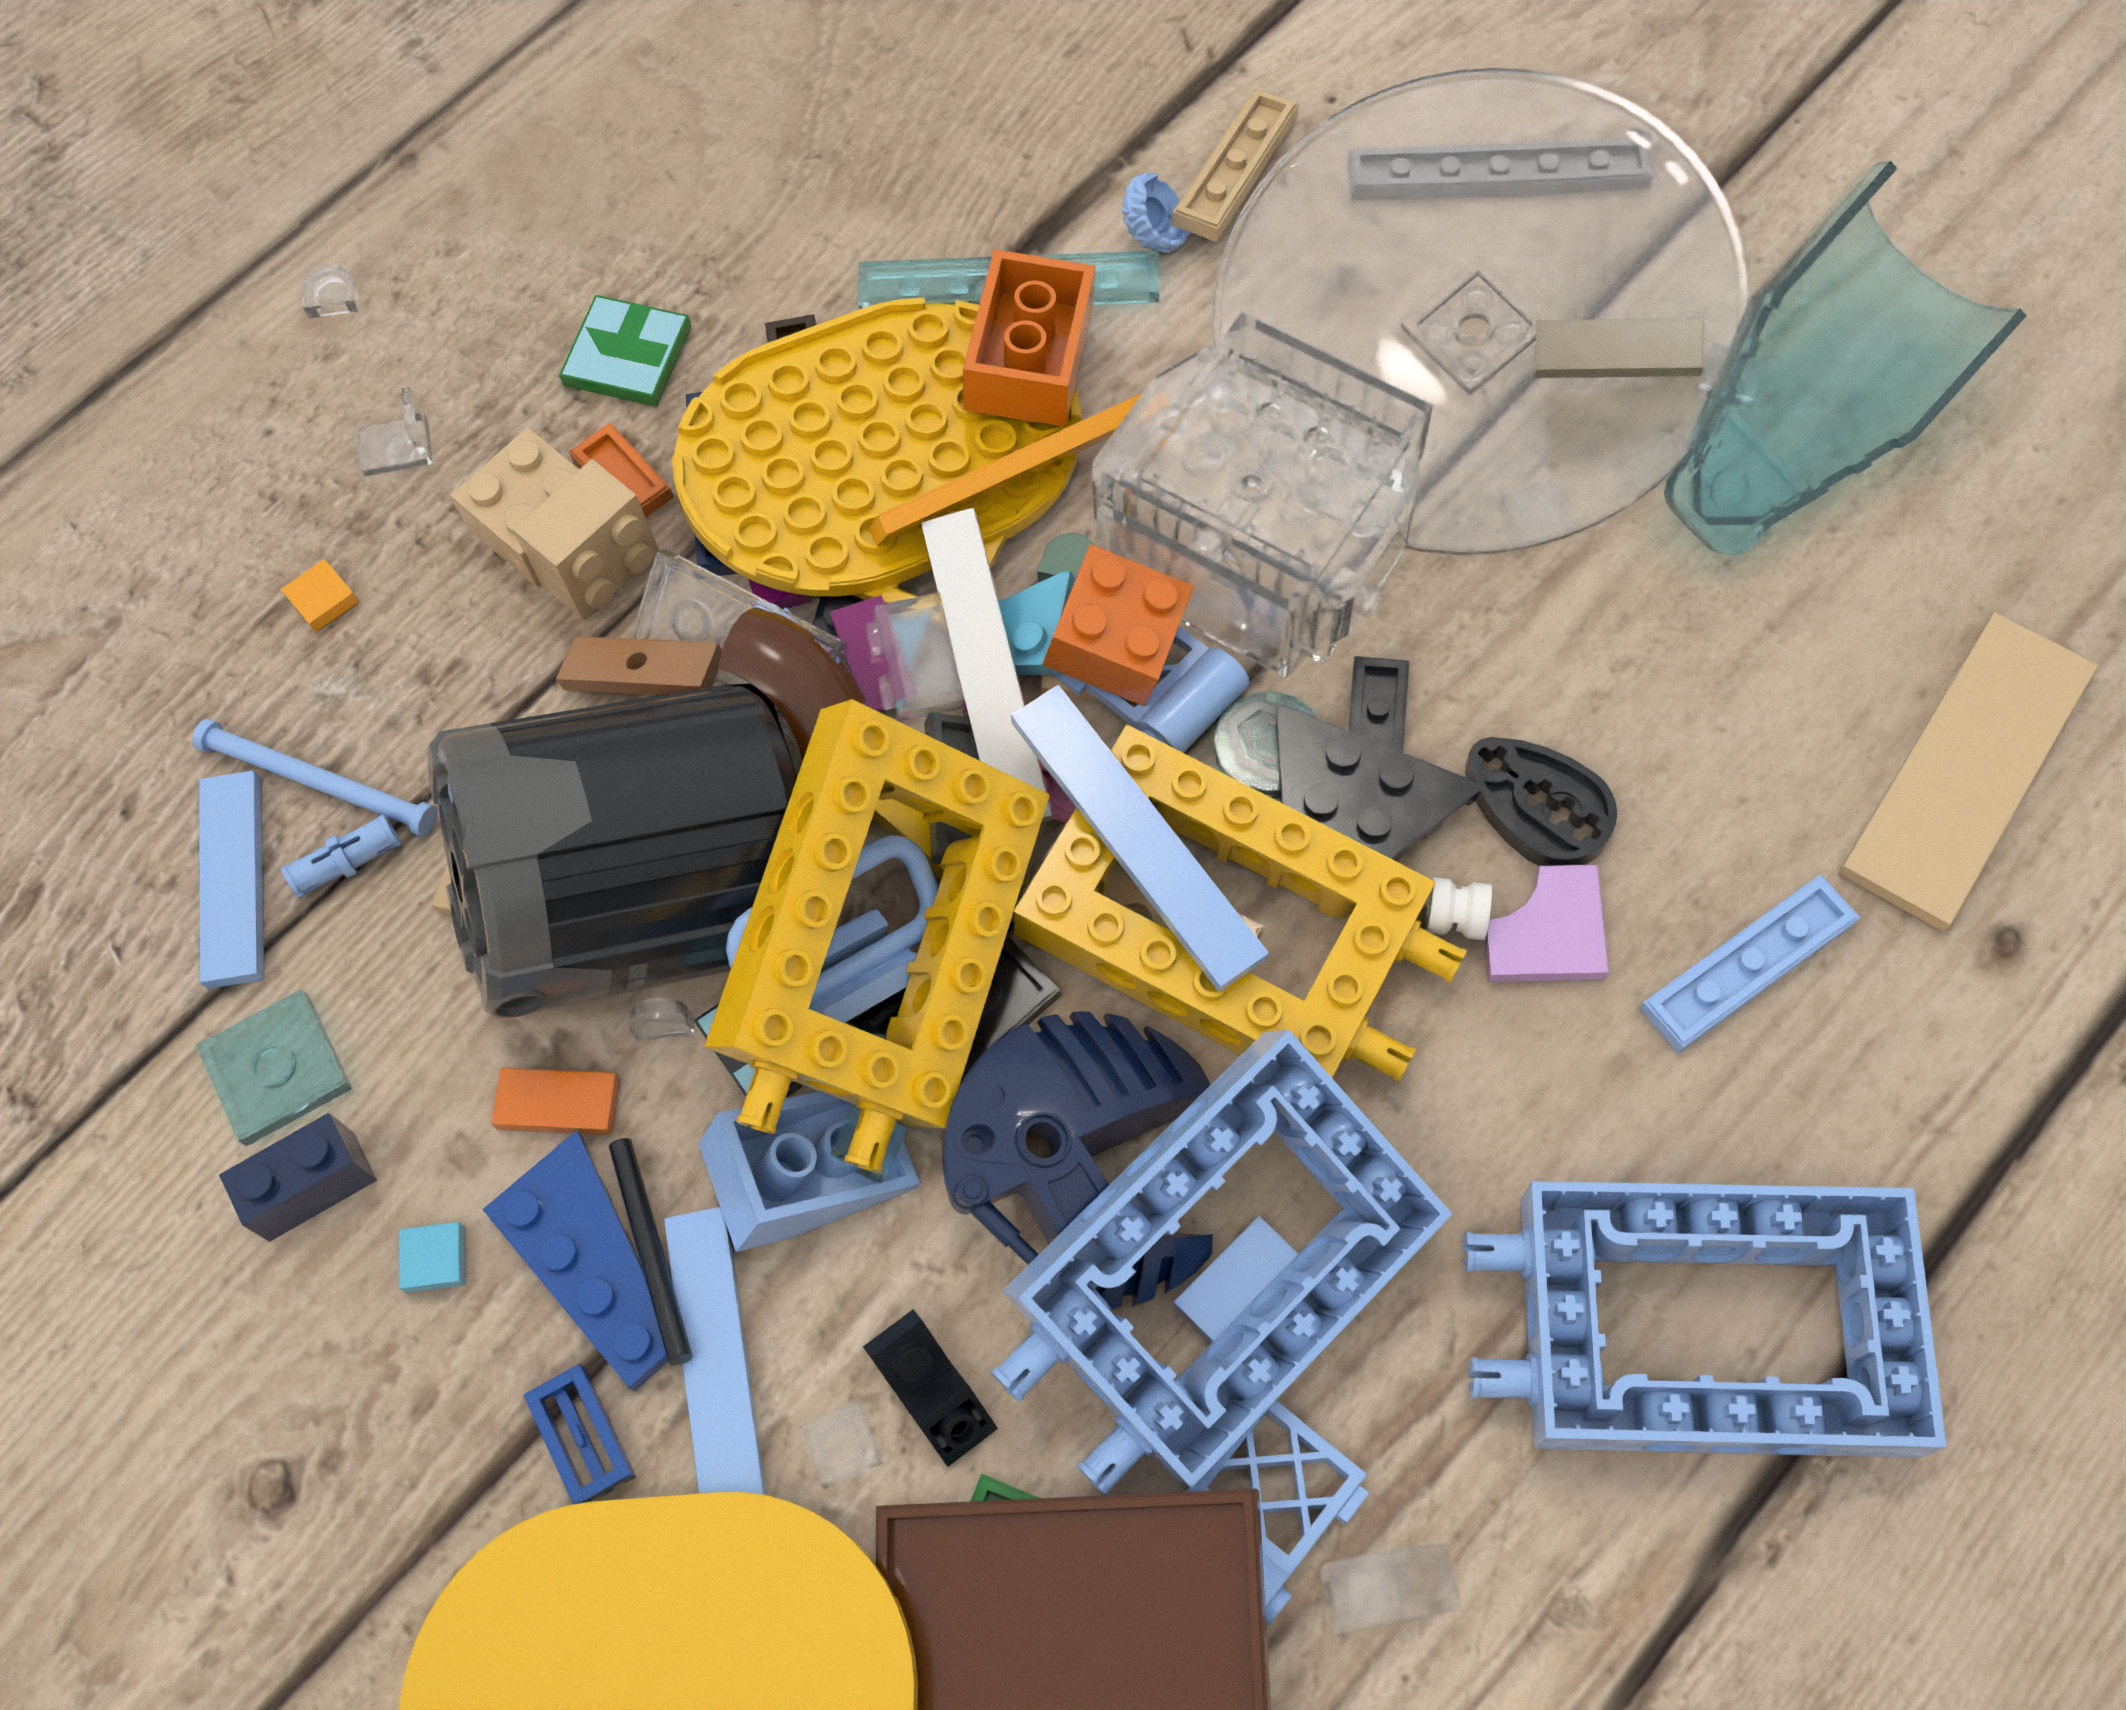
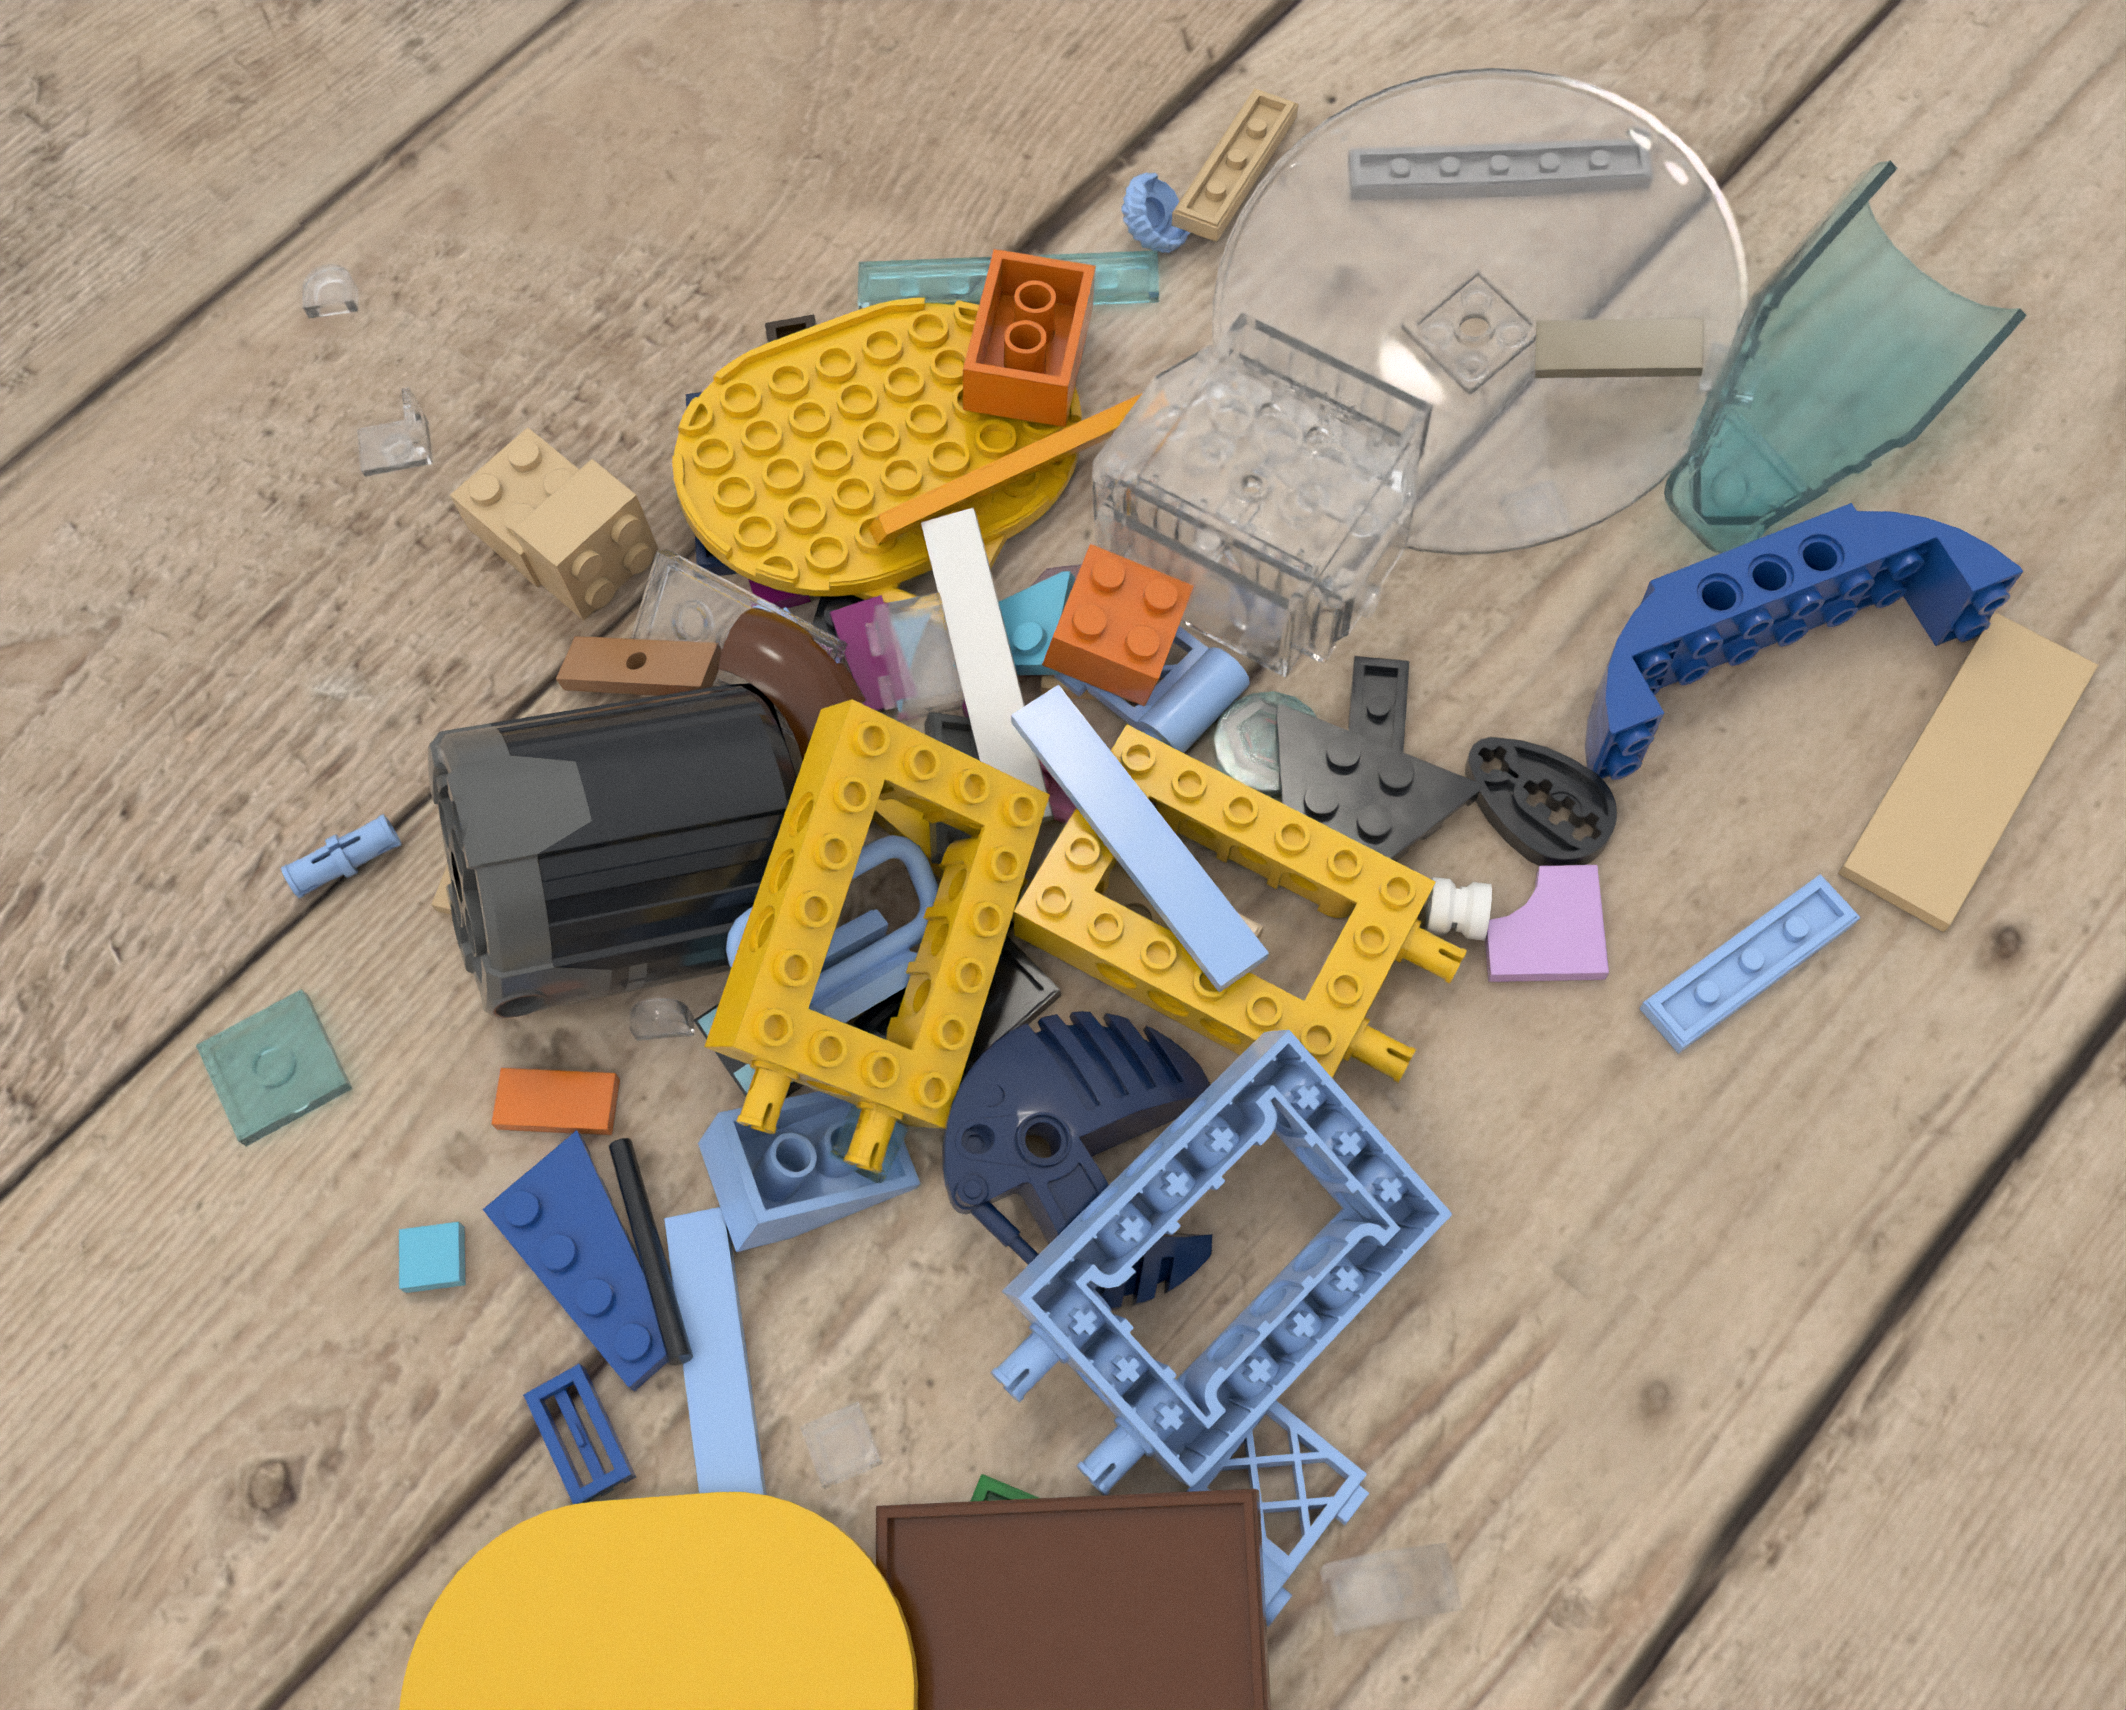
light blue bar [192,719,438,837] -> none
light blue tile [199,770,264,989] -> none
dark blue brick [219,1113,377,1242] -> none
light orange tile [281,559,359,633] -> none
tile [559,295,692,407] -> none
orange tile [569,423,674,517] -> none
black slope [863,1309,998,1467] -> none
sand green tile [1037,533,1094,582] -> none
light blue tile [1174,1216,1298,1343] -> none
light blue brick [1463,1181,1947,1458] -> none
none -> blue slope [1585,503,2023,780]

